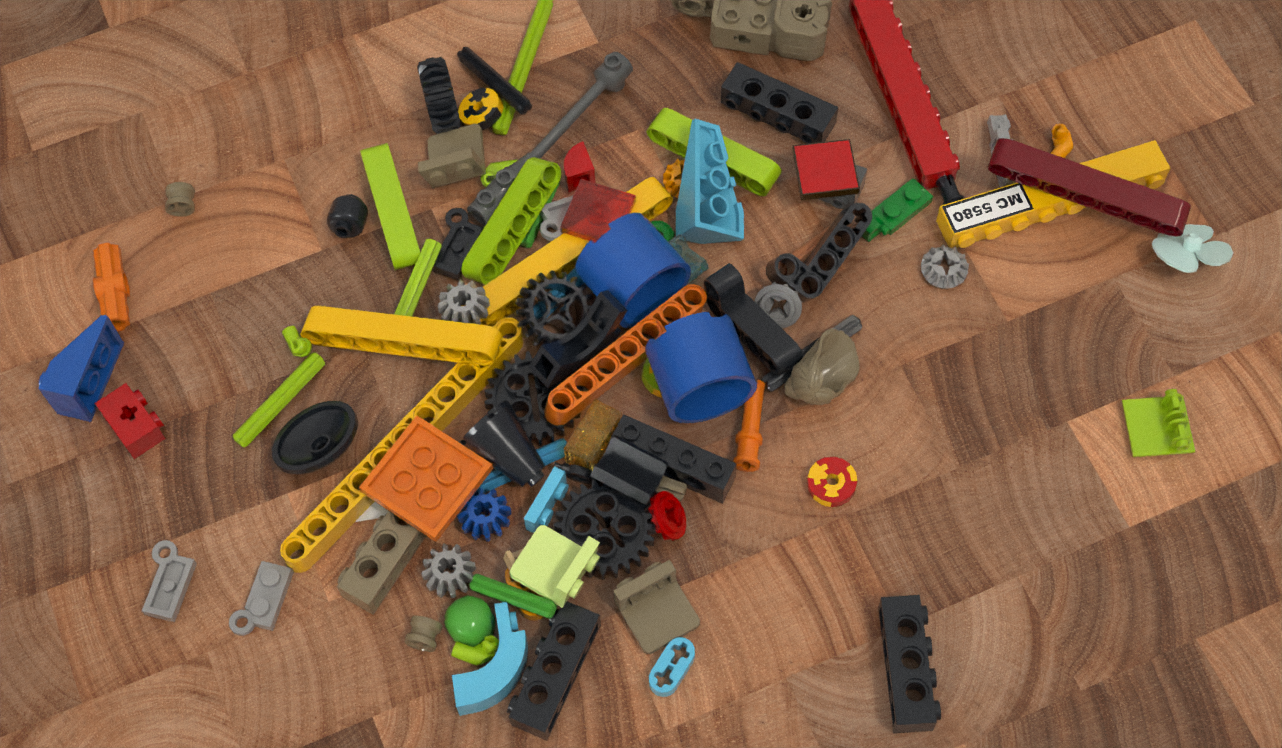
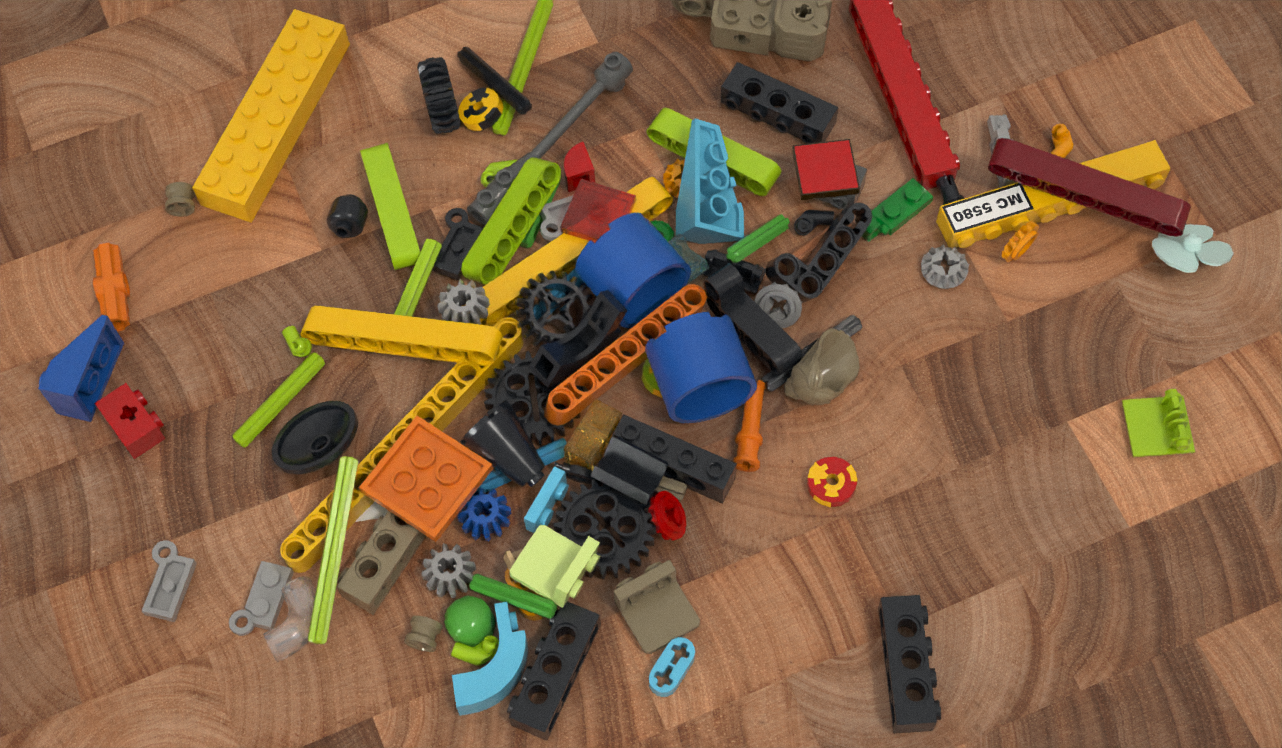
dark tan bracket [418,124,486,188] -> none
none -> yellow brick [192,9,350,223]
none -> clear cylinder [263,576,316,662]
none -> lime axle [308,456,358,644]
none -> black hinge [701,249,766,294]
none -> bright green axle [726,214,790,263]
none -> black arm [794,210,834,235]
none -> light orange gear [1001,221,1039,262]

